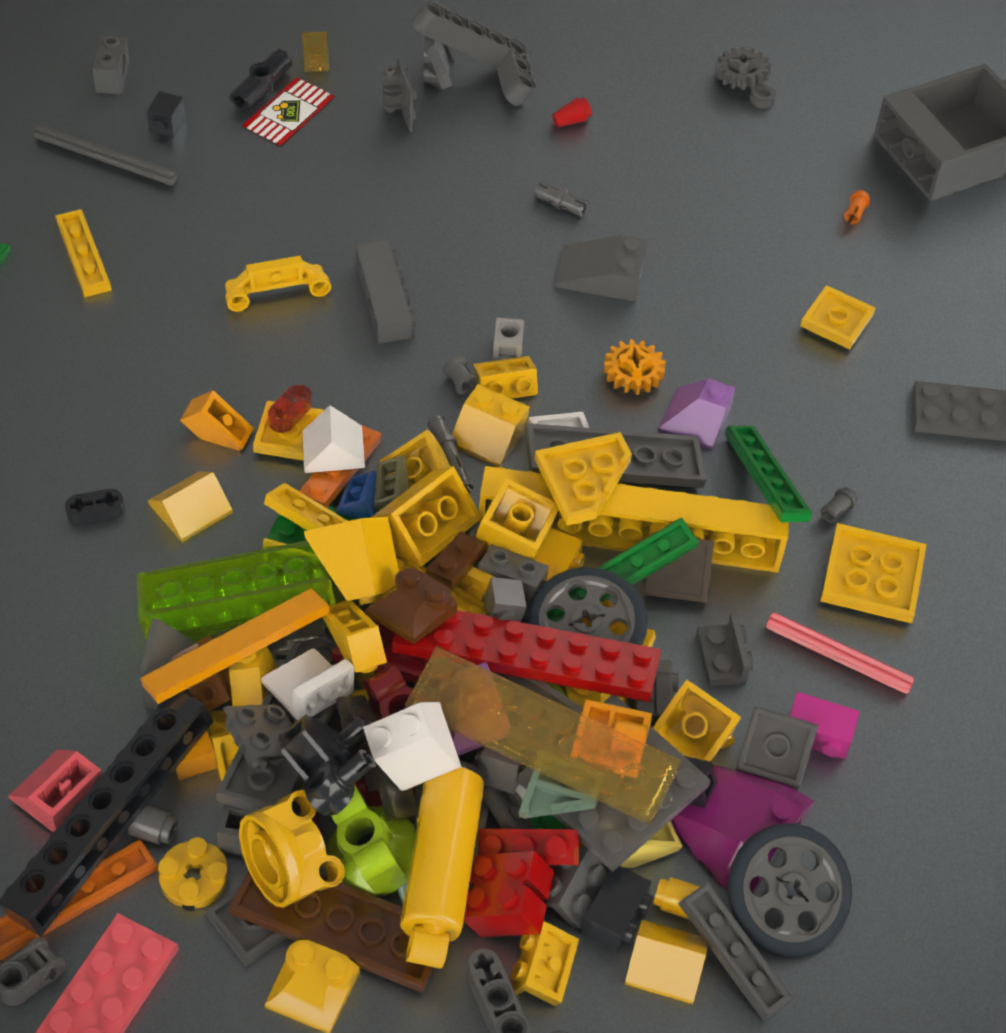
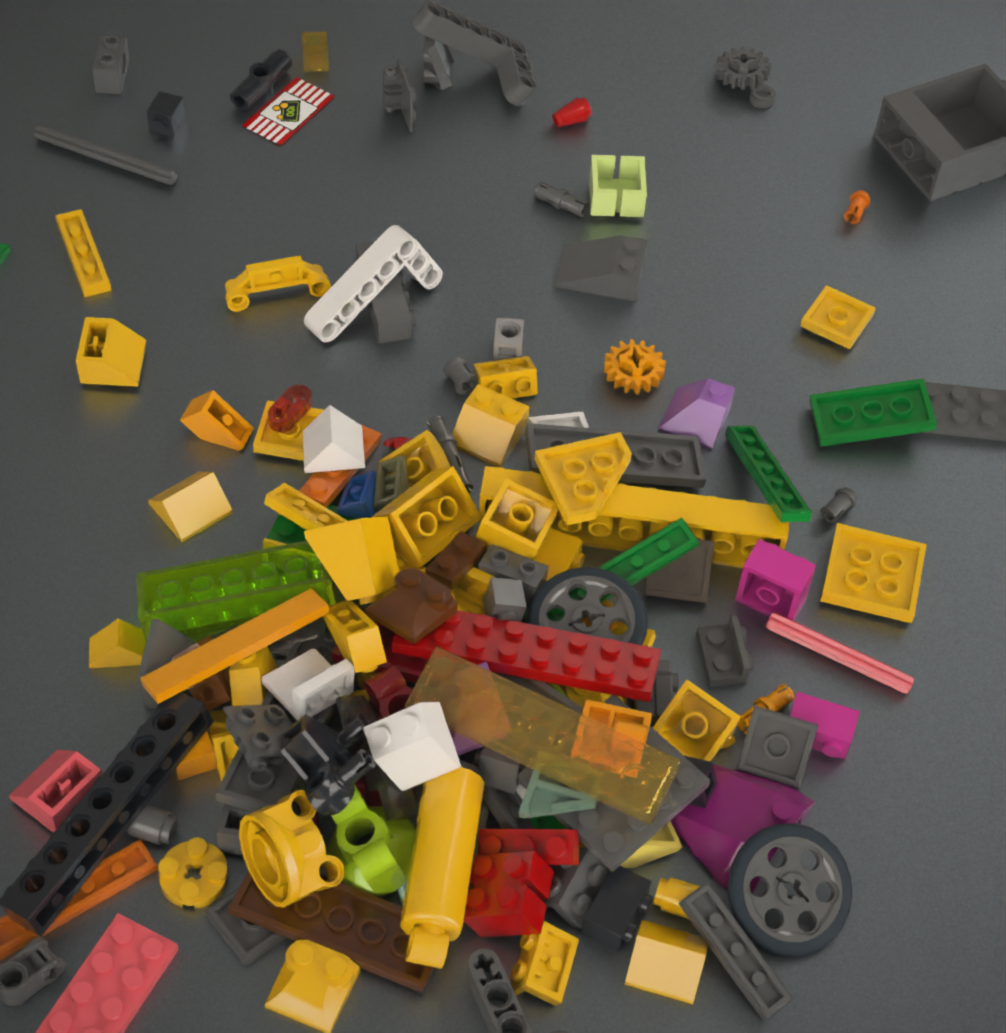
black beam [65,489,125,525] -> none
none -> yellow slope [76,317,146,387]
none -> yellow slope [89,619,149,668]
none -> white beam [304,225,443,342]
none -> red plant [383,437,413,449]
none -> yellowish green piece [589,155,647,217]
none -> dark pink brick [735,539,816,621]
none -> light orange pin [737,684,795,734]
none -> green plate [809,378,937,447]

